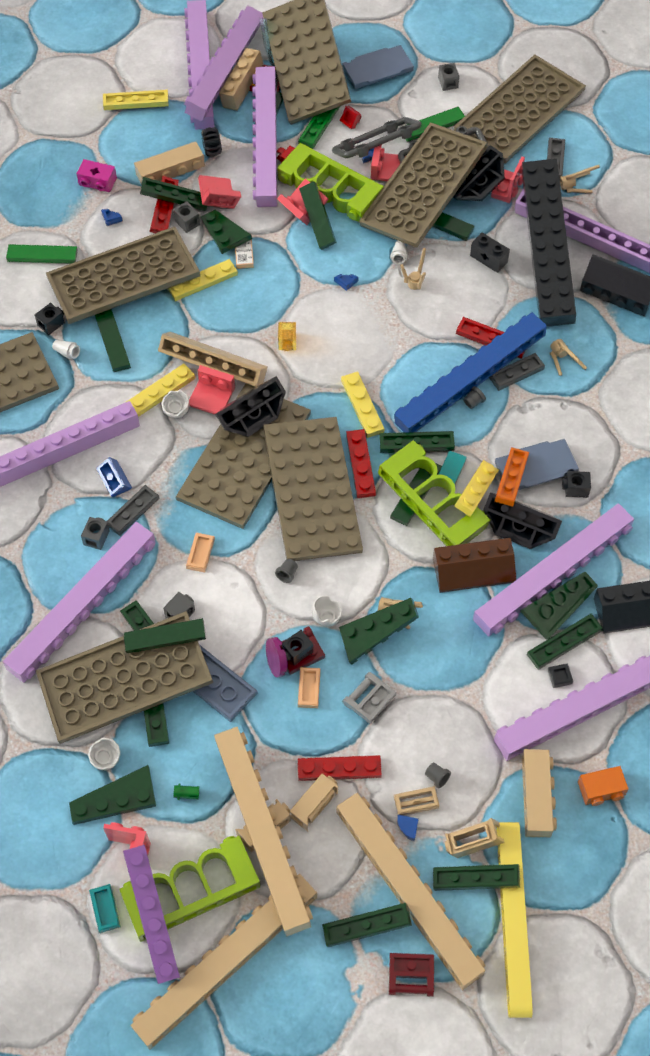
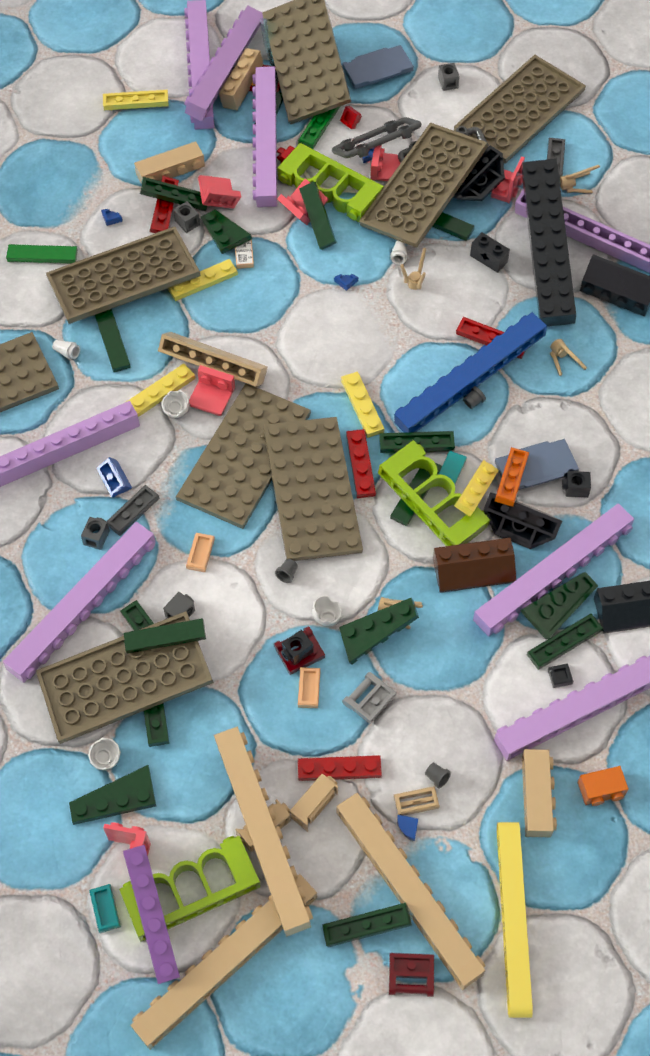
black brick [34,302,65,335] -> none
dark pink brick [76,159,117,192] -> none
green pin [173,783,200,800] -> none
sand blue tile [193,644,258,722] -> none
black gear [201,127,222,157] -> none
black wedge [215,376,286,437] -> none
magenta tile [266,637,287,678] -> none
clear yellow brick [278,322,296,351] -> none
green tile [404,106,465,142] -> none
dark green tile [433,864,520,891] -> none
tan window [445,818,504,858] -> none
dark grey tile [489,353,545,391] -> none

